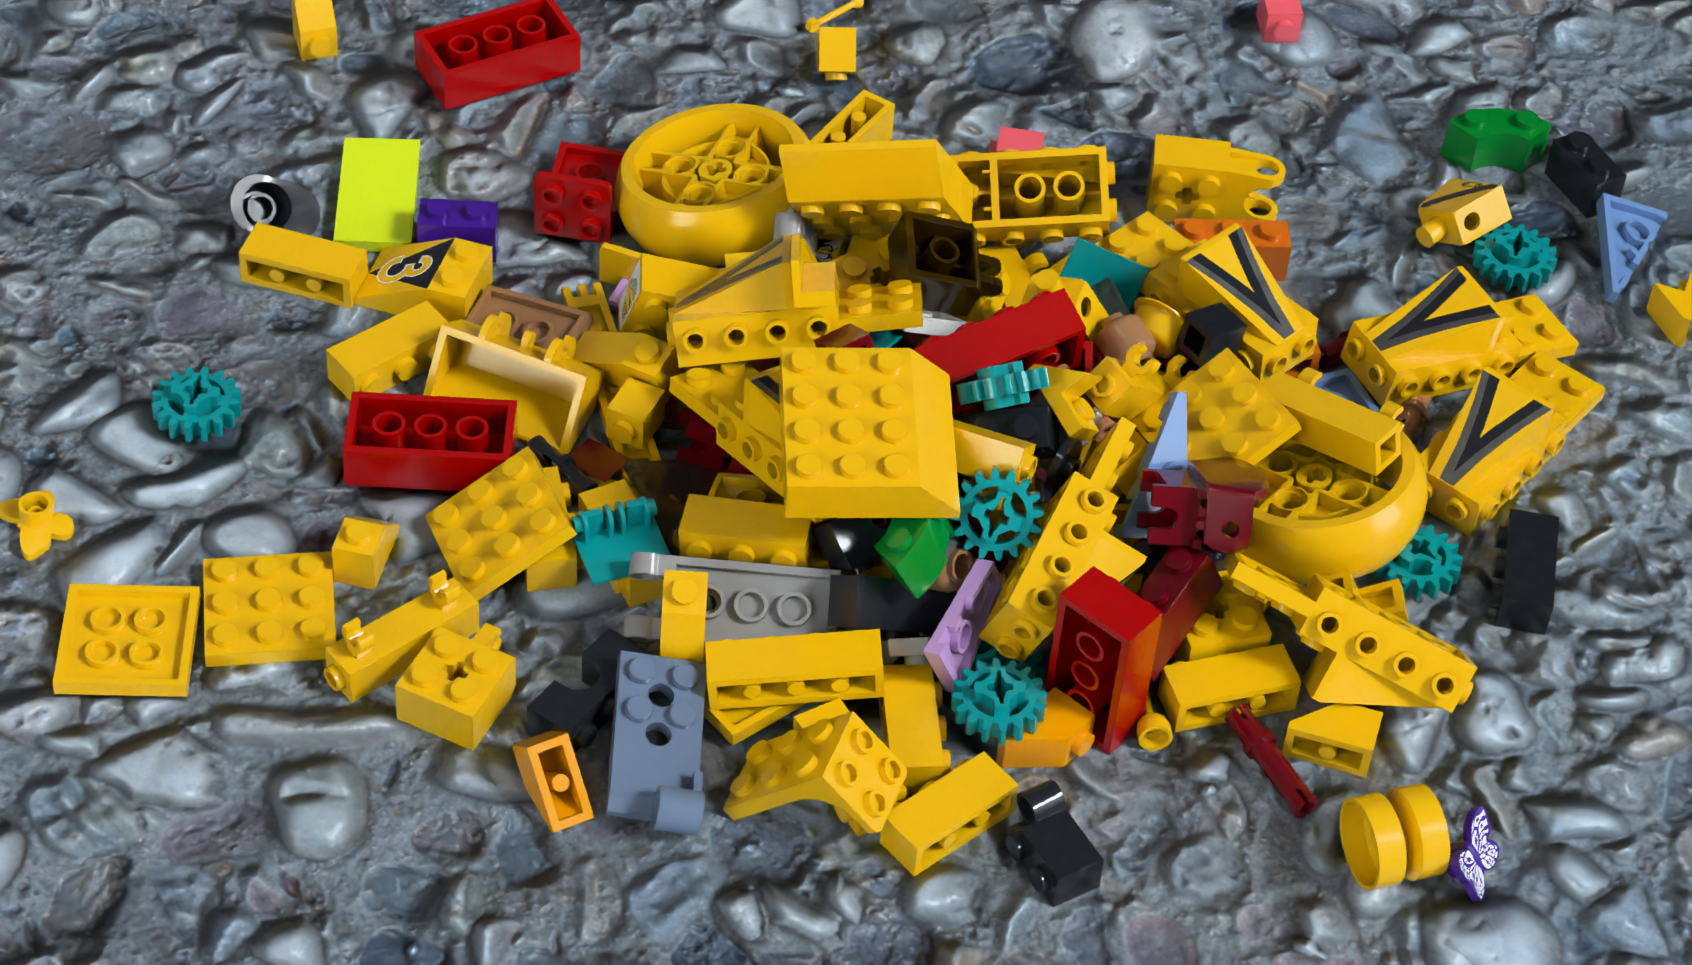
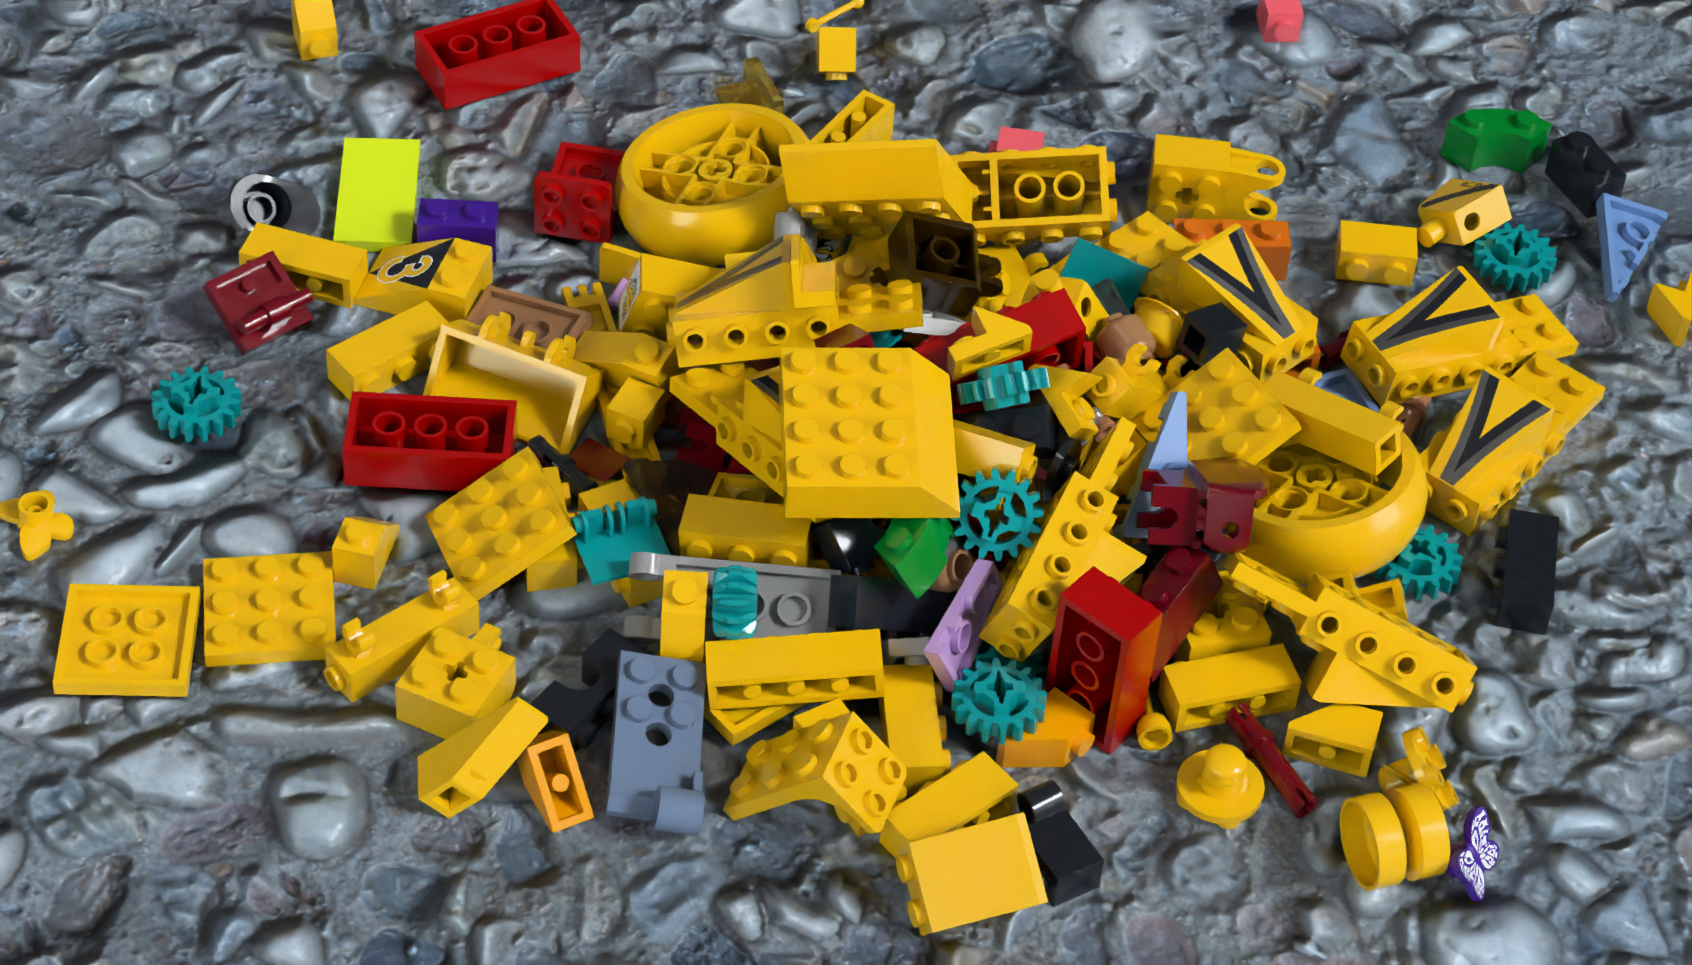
none -> dark red plate [202,250,314,356]
none -> yellow slope [417,696,548,818]
none -> teal gear [712,565,758,640]
none -> clear yellow panel [716,56,784,115]
none -> yellow slope [896,812,1048,936]
none -> yellow slope [946,306,1033,380]
none -> yellow plate [1176,743,1265,829]
none -> yellow brick [1335,220,1418,287]
none -> yellow plate [1378,726,1459,812]

